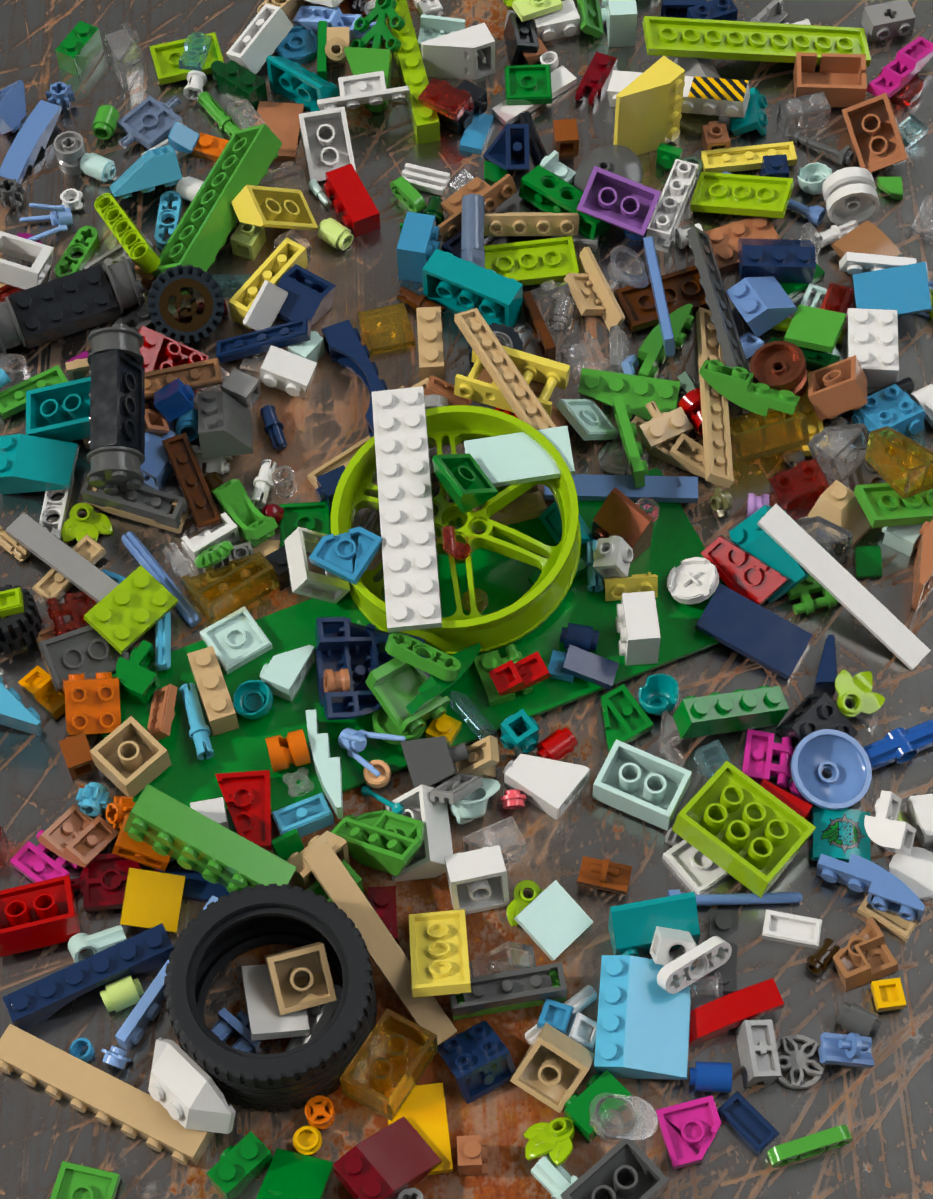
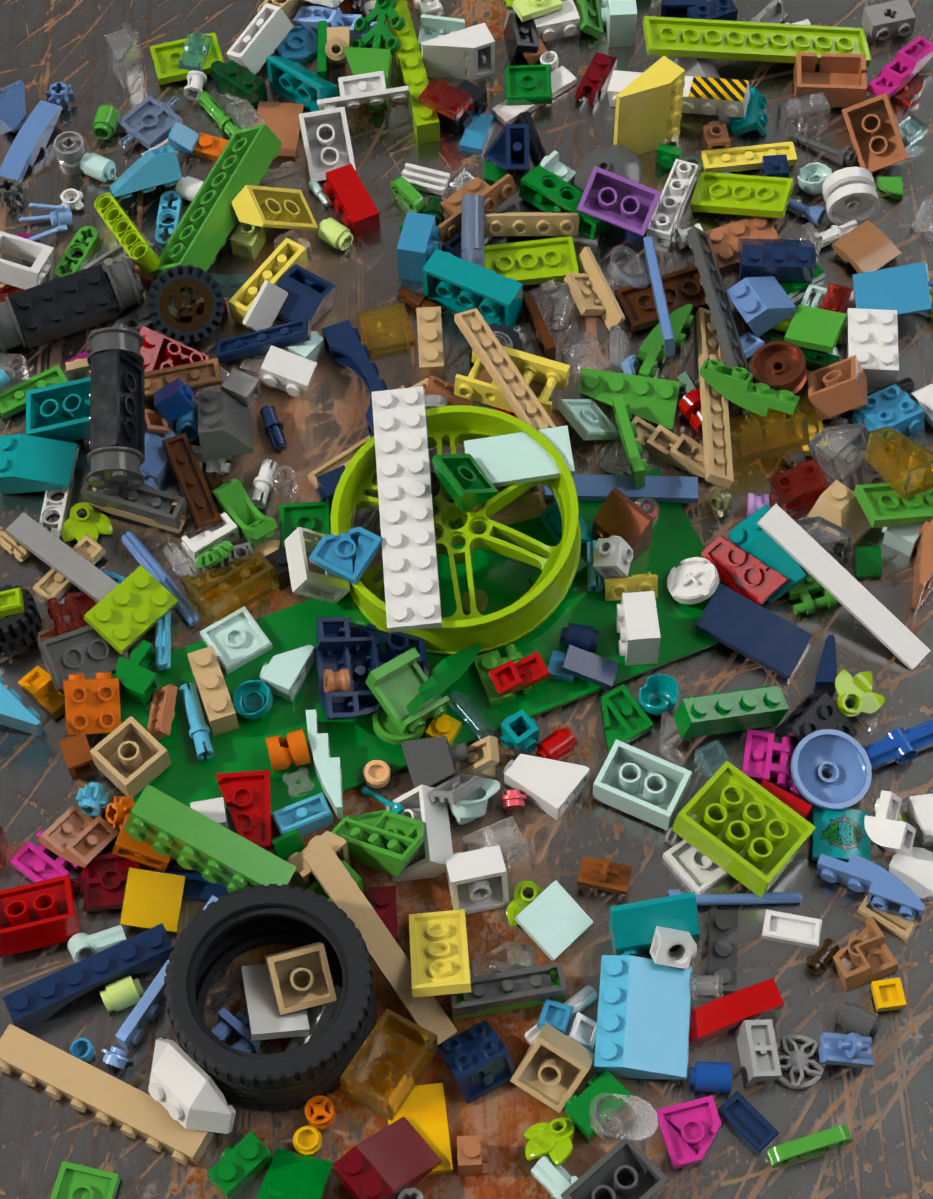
green brick [55,21,103,77] -> none
dark red hinge [261,504,284,525] -> none
light blue plant [338,728,406,777] -> none
bright green beam [385,632,461,681] -> none
clear red arm [442,526,471,560] -> none
dark orange brick [553,118,579,157] -> none
tan plate [637,401,693,450] -> none
white beam [657,936,732,994] -> none
white plate [839,252,917,275] -> none

